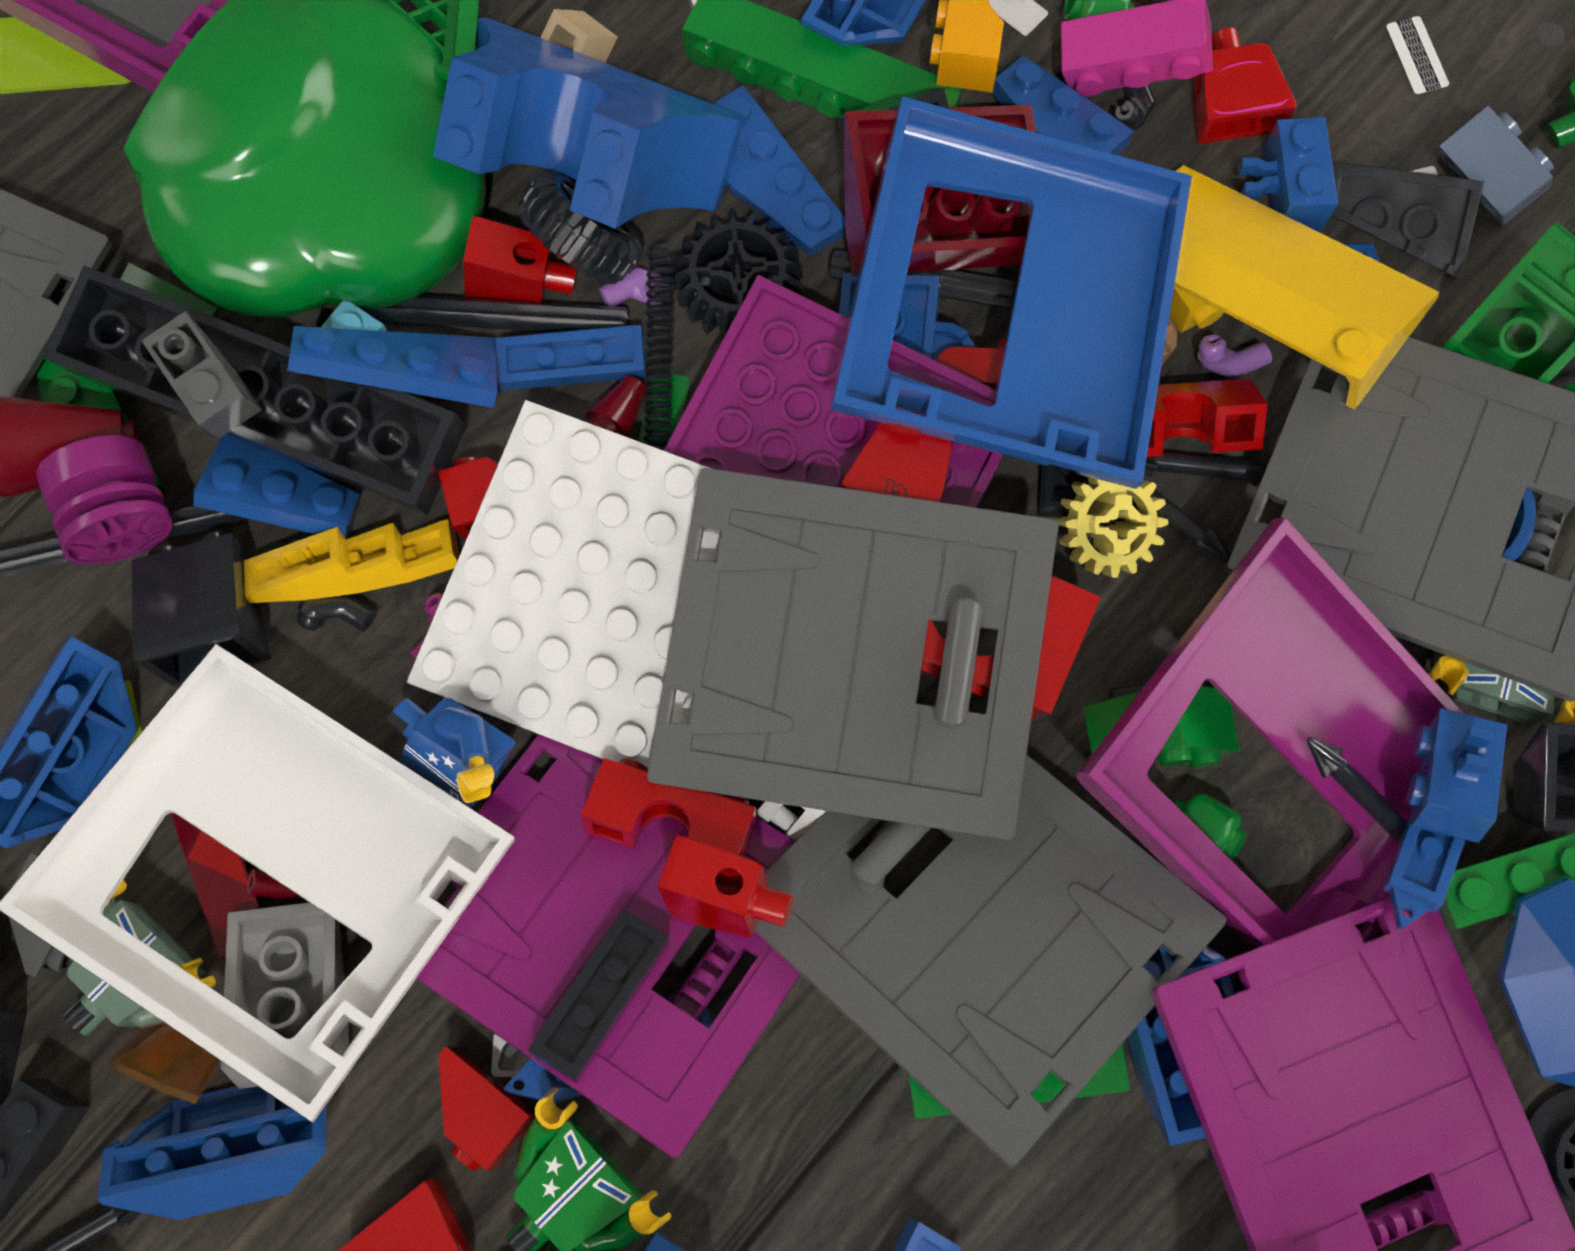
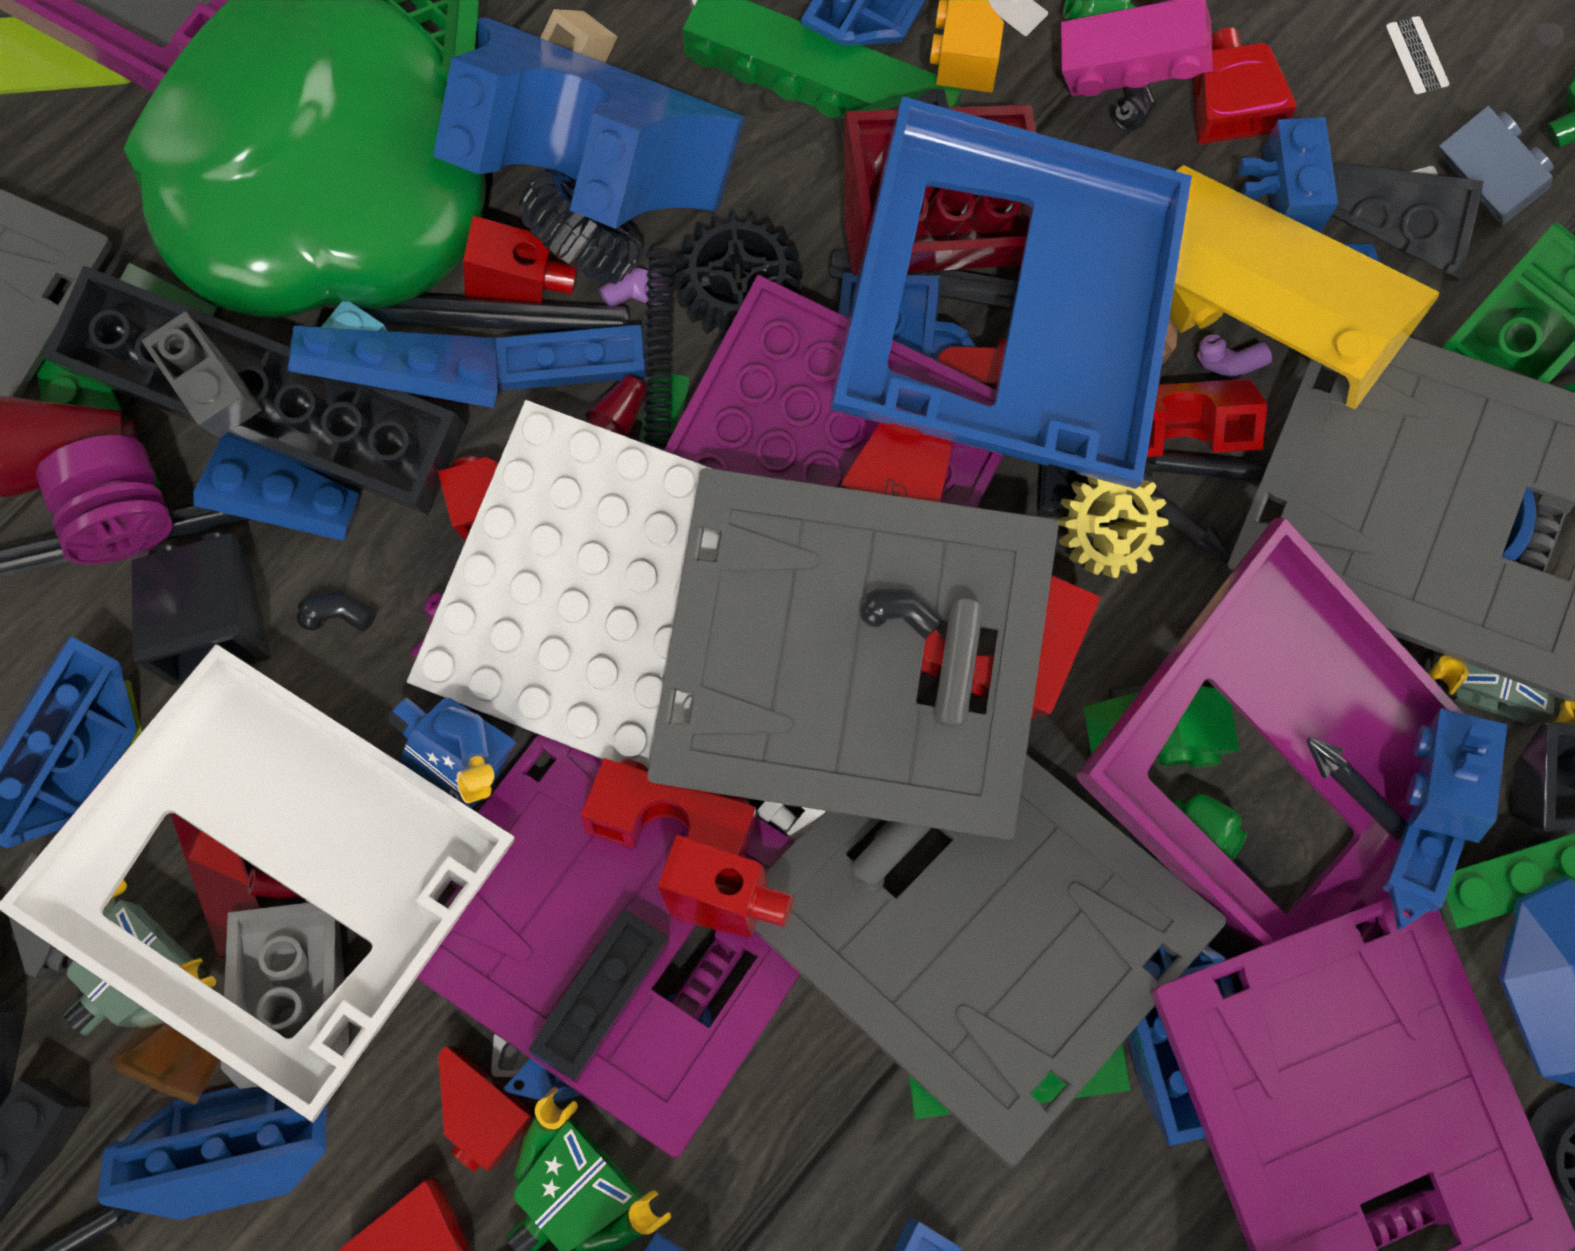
yellow slope [244,519,459,603] -> none
blue wing [712,85,846,257] -> none
blue wing [992,55,1134,155] -> none
none -> black arm [859,588,943,640]

